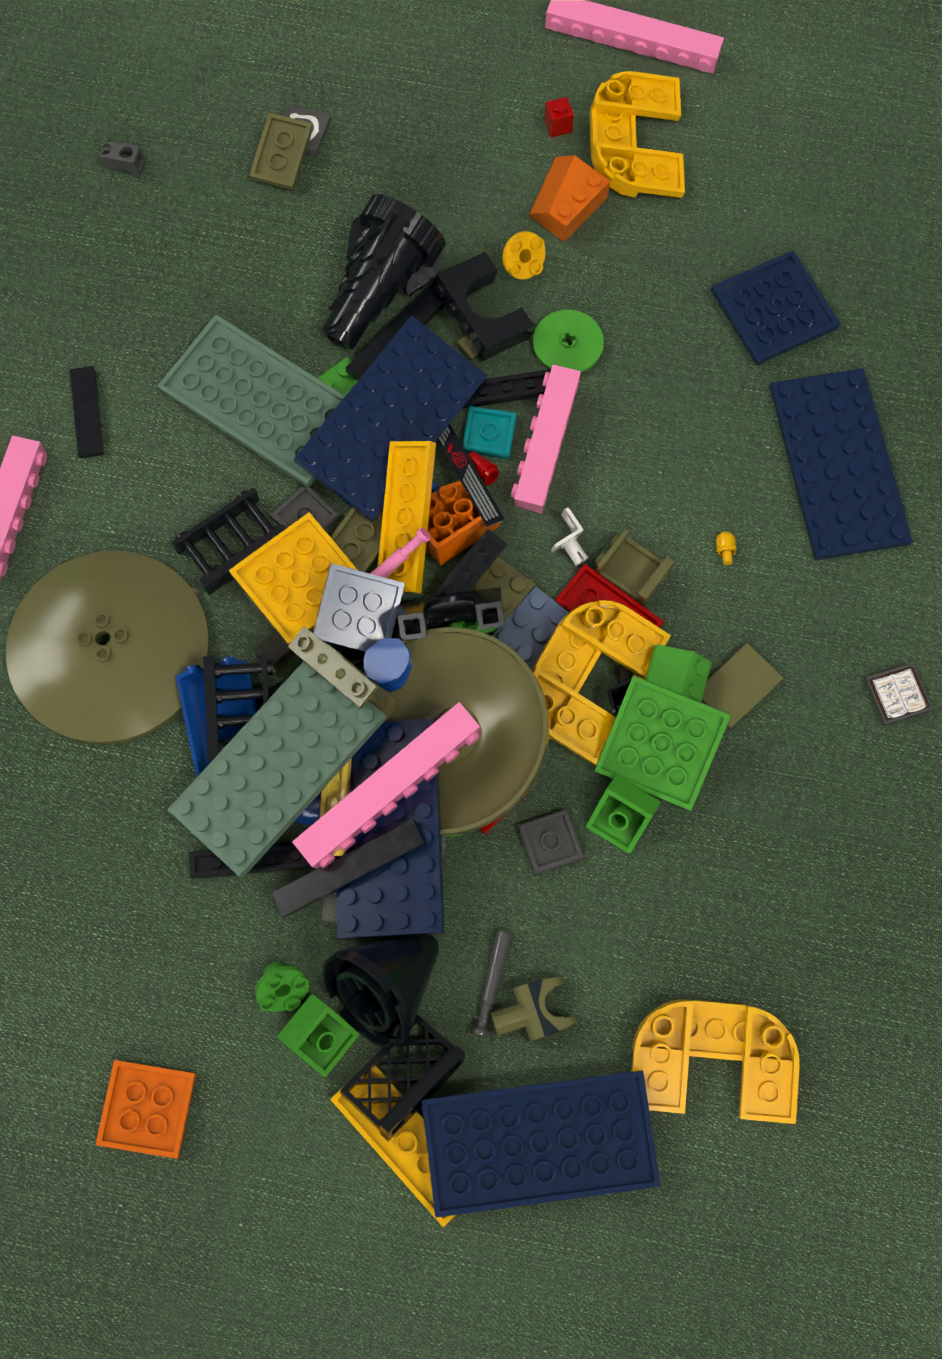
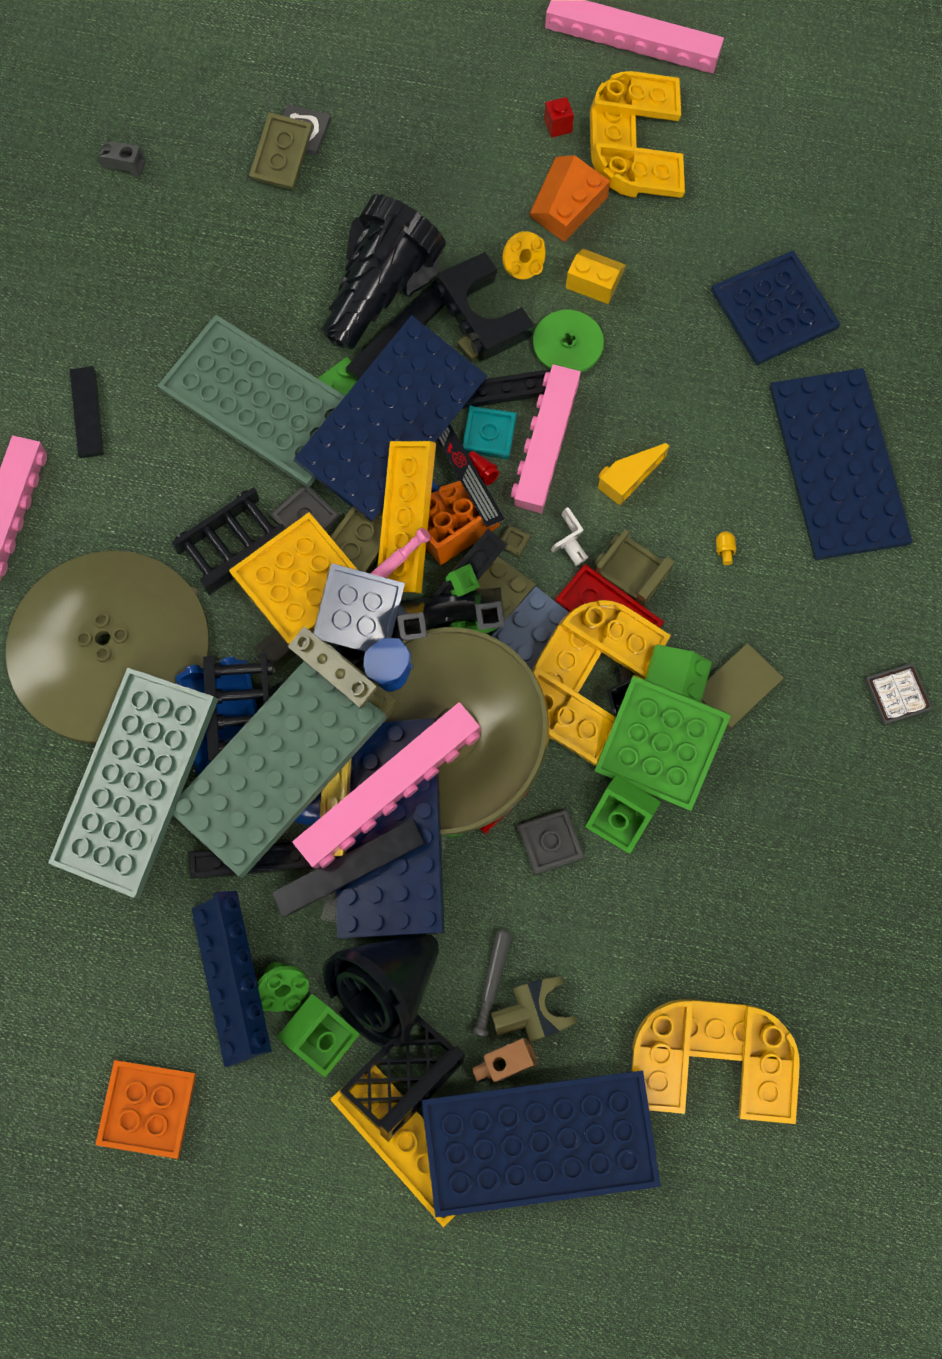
none -> plate [48,667,218,899]
none -> dark blue bracket [192,891,272,1067]
none -> bright green tile [445,564,480,597]
none -> medium nougat torso [473,1038,539,1083]
none -> olive tile [501,525,531,559]
none -> yellow slope [566,249,626,305]
none -> yellow slope [598,443,669,506]

